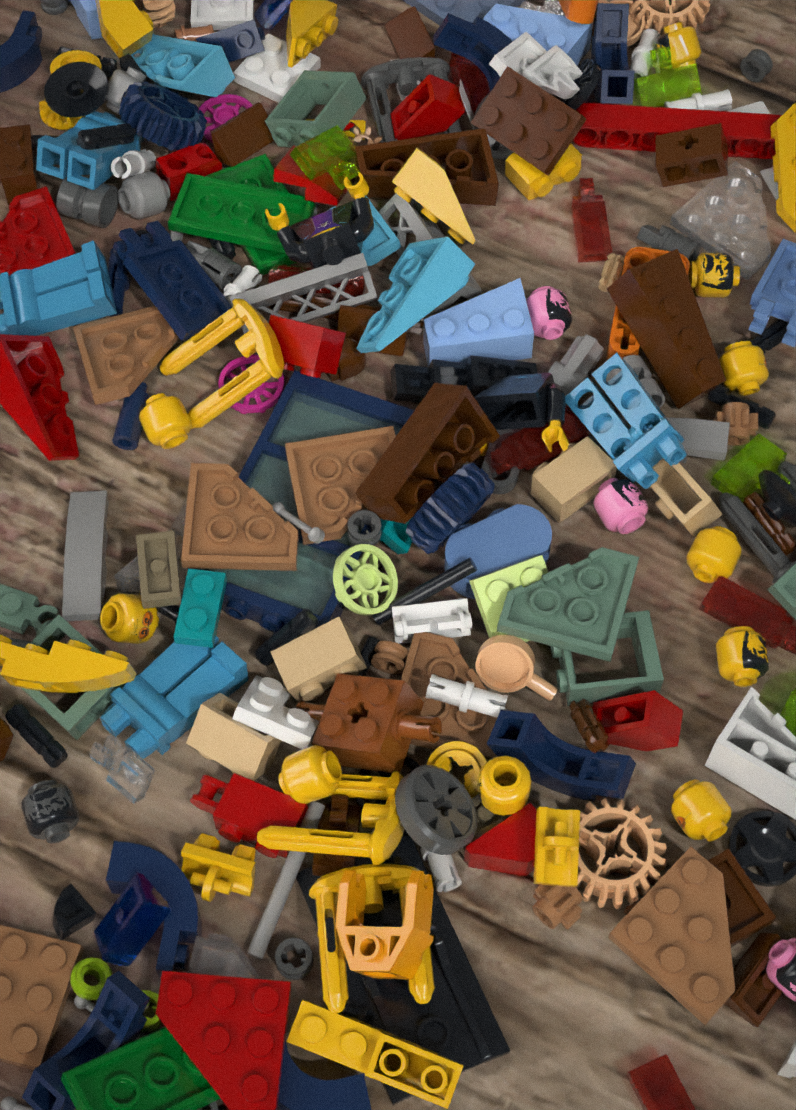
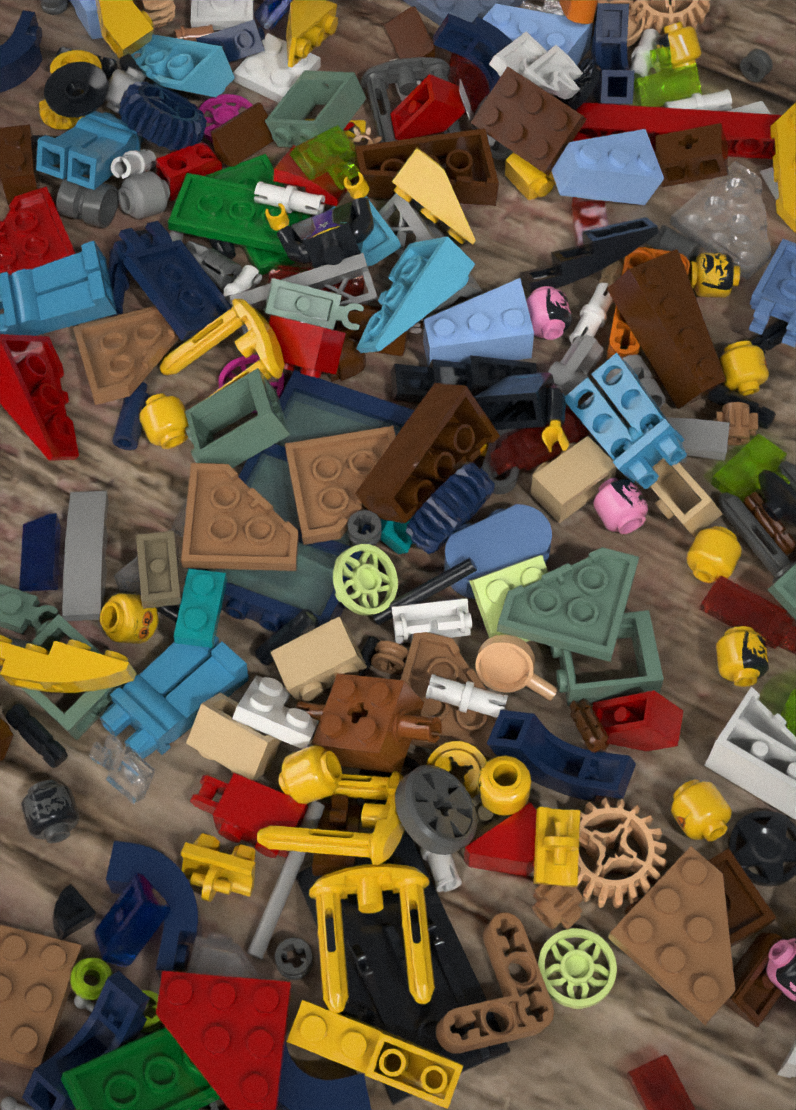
black axle [76,123,136,150] -> none
light grey hinge [272,502,325,544] -> none
light orange piece [335,870,434,980] -> none
none -> clear blue slope [19,513,61,591]
none -> sand green window [185,368,290,468]
none -> white pin [254,181,325,216]
none -> sand green plate [264,278,364,330]
none -> medium nougat beam [436,913,554,1053]
none -> black slope [520,217,659,295]
none -> yellowish green wheel [538,928,617,1009]
none -> light blue wedge [551,129,664,205]
none -> white pin [569,282,613,343]

